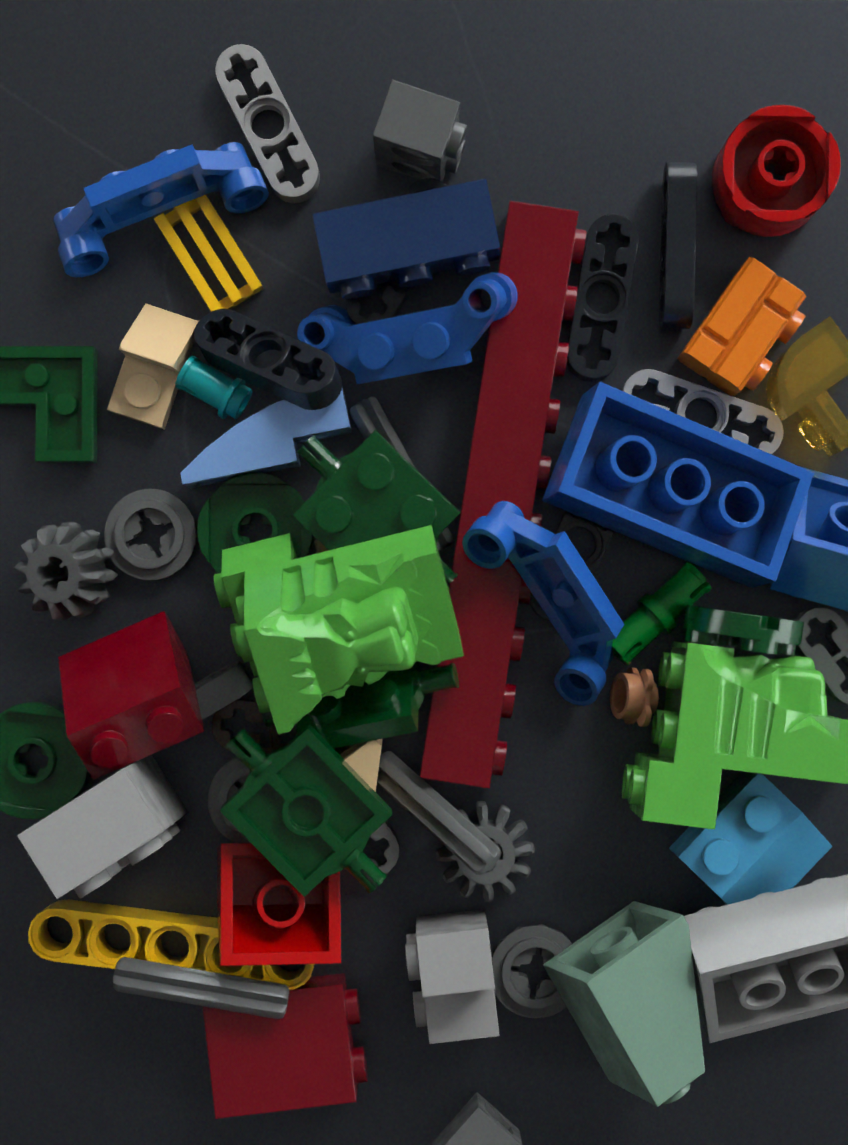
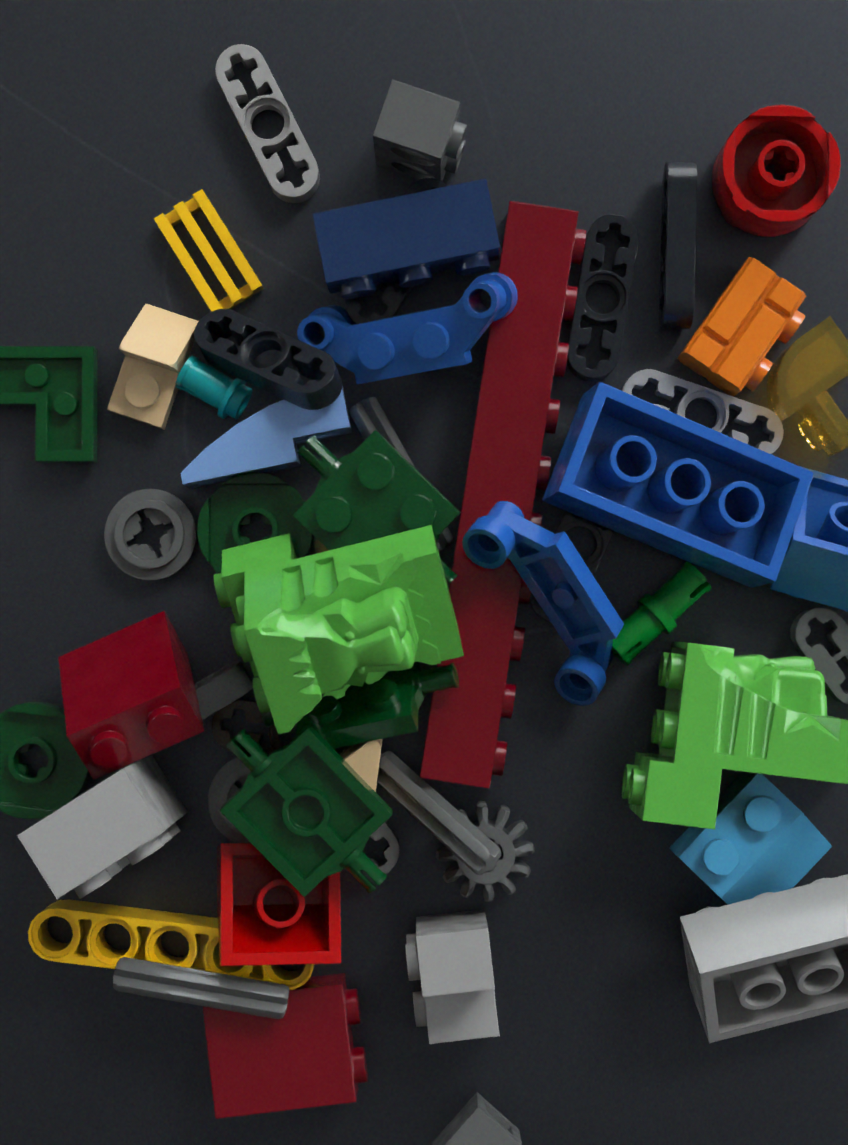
dark grey gear [13,522,118,621] -> none
blue plate [53,142,269,277] -> none
dark grey gear [492,924,572,1019] -> none
sand green slope [543,901,705,1107] -> none
nougat plate [610,668,659,727] -> none
dark green plate [683,605,804,656] -> none

